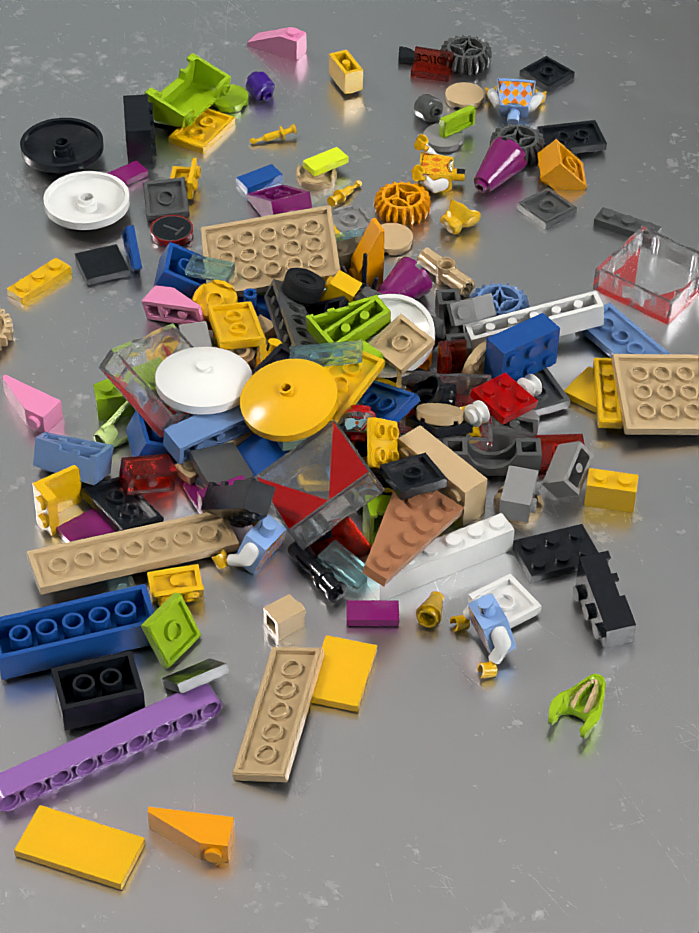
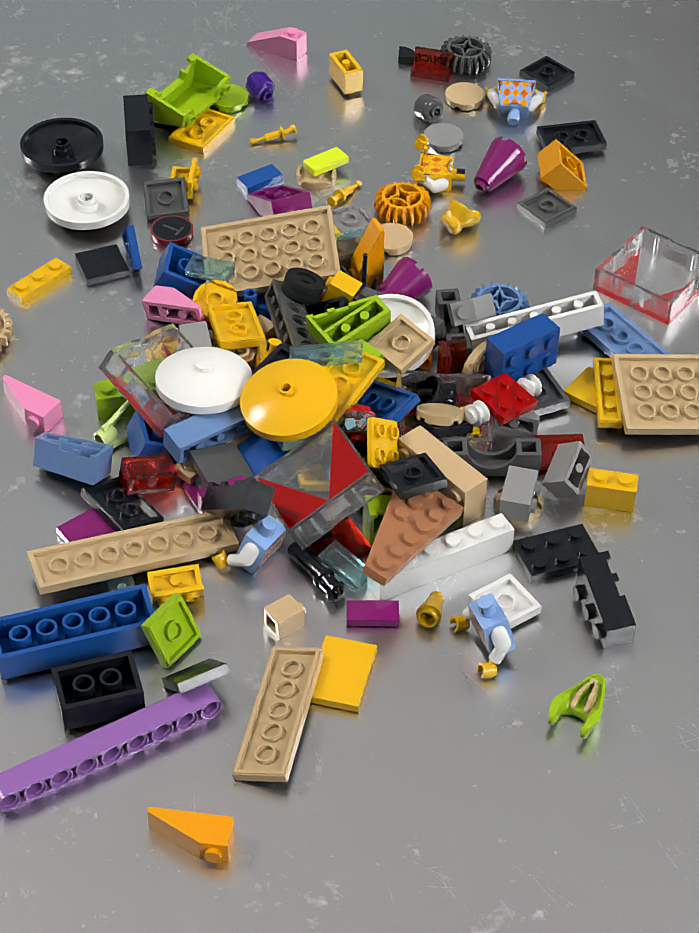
yellow tile [14,805,145,890] -> none
yellow bracket [32,465,83,537] -> none
magenta tile [107,160,148,186] -> none
tan piece [417,247,475,297] -> none
lime tile [439,105,476,139] -> none
dark grey gear [489,123,545,167] -> none
dark grey plate [593,207,662,245] -> none

